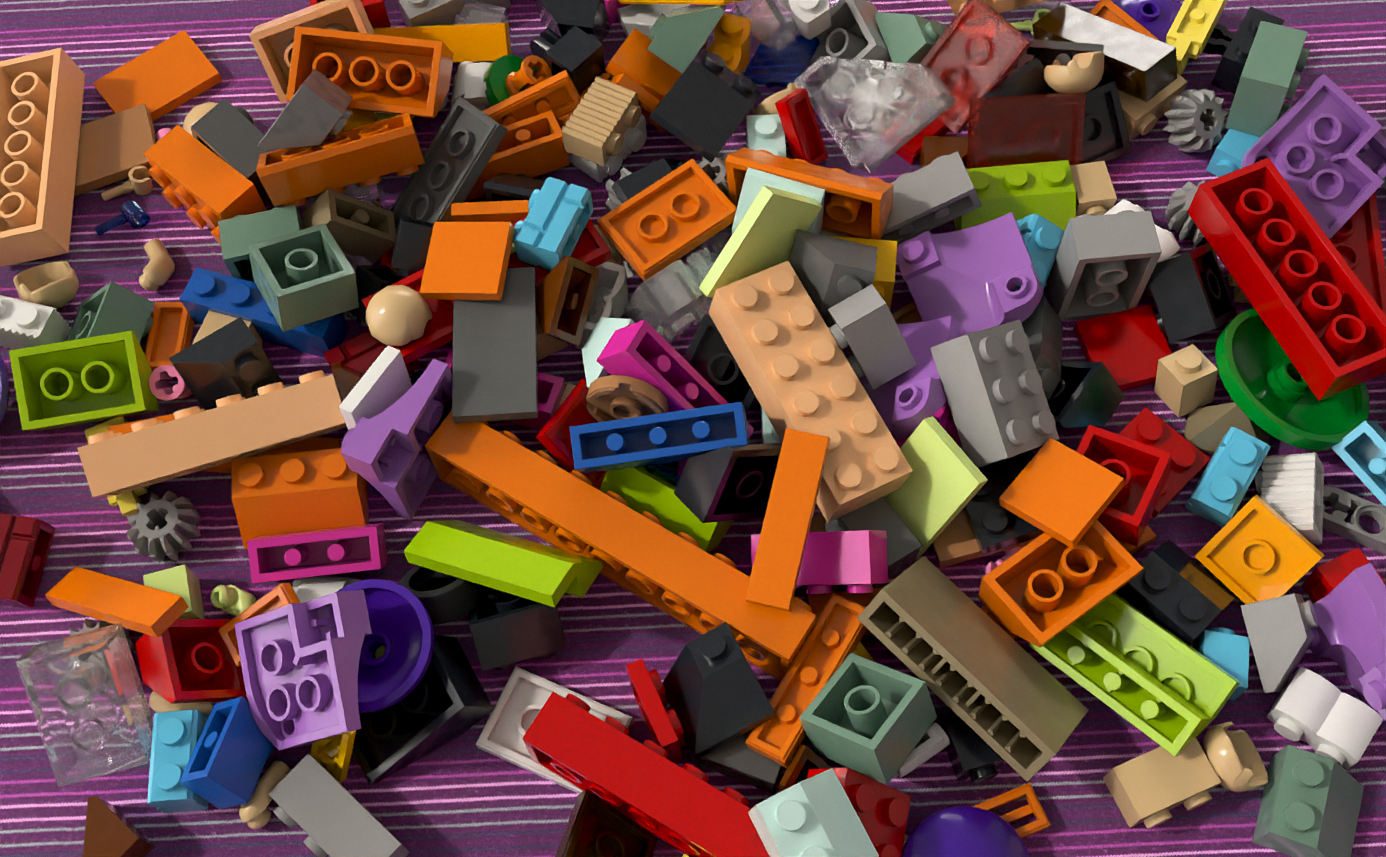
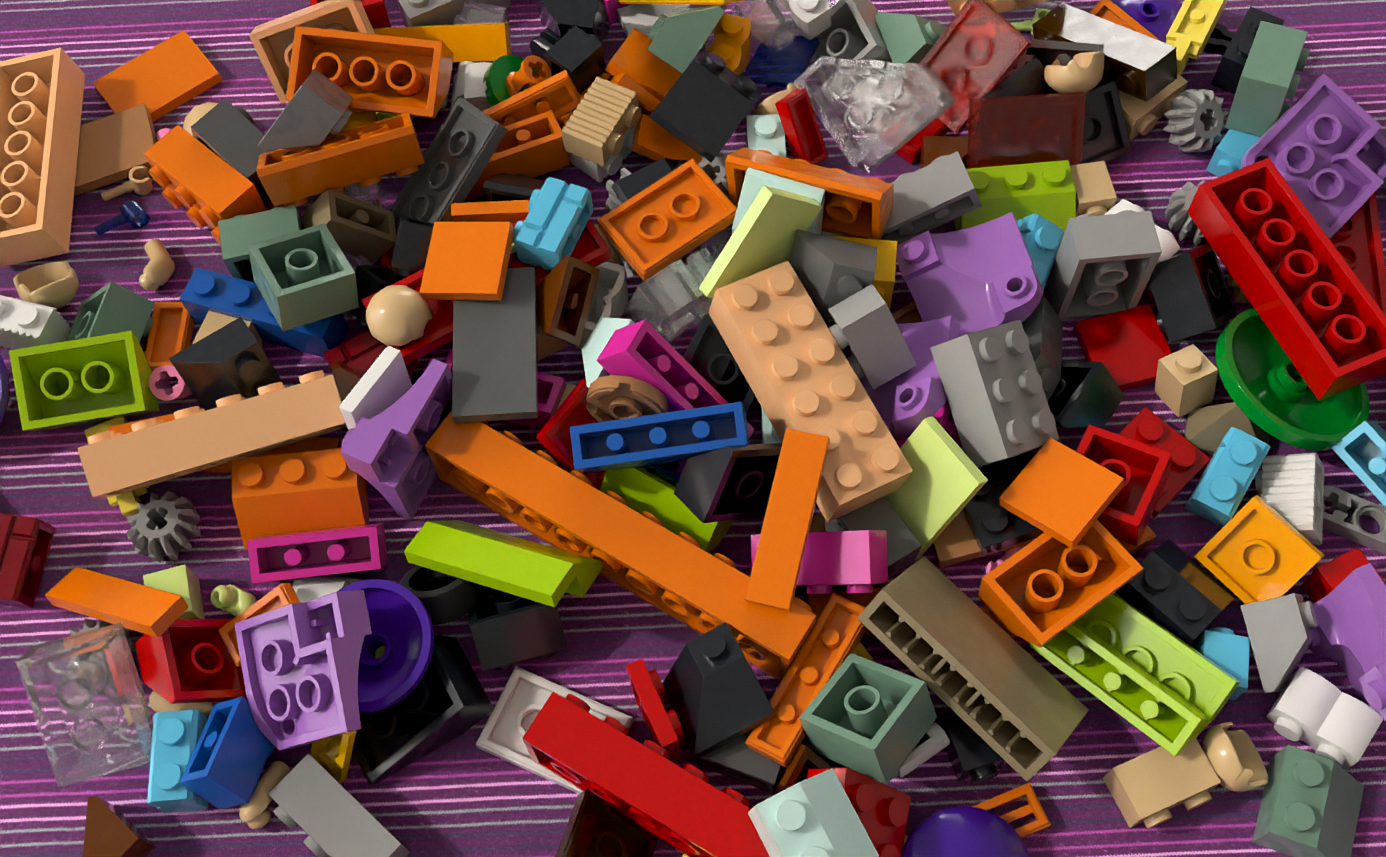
none -> orange tile [631,114,703,164]

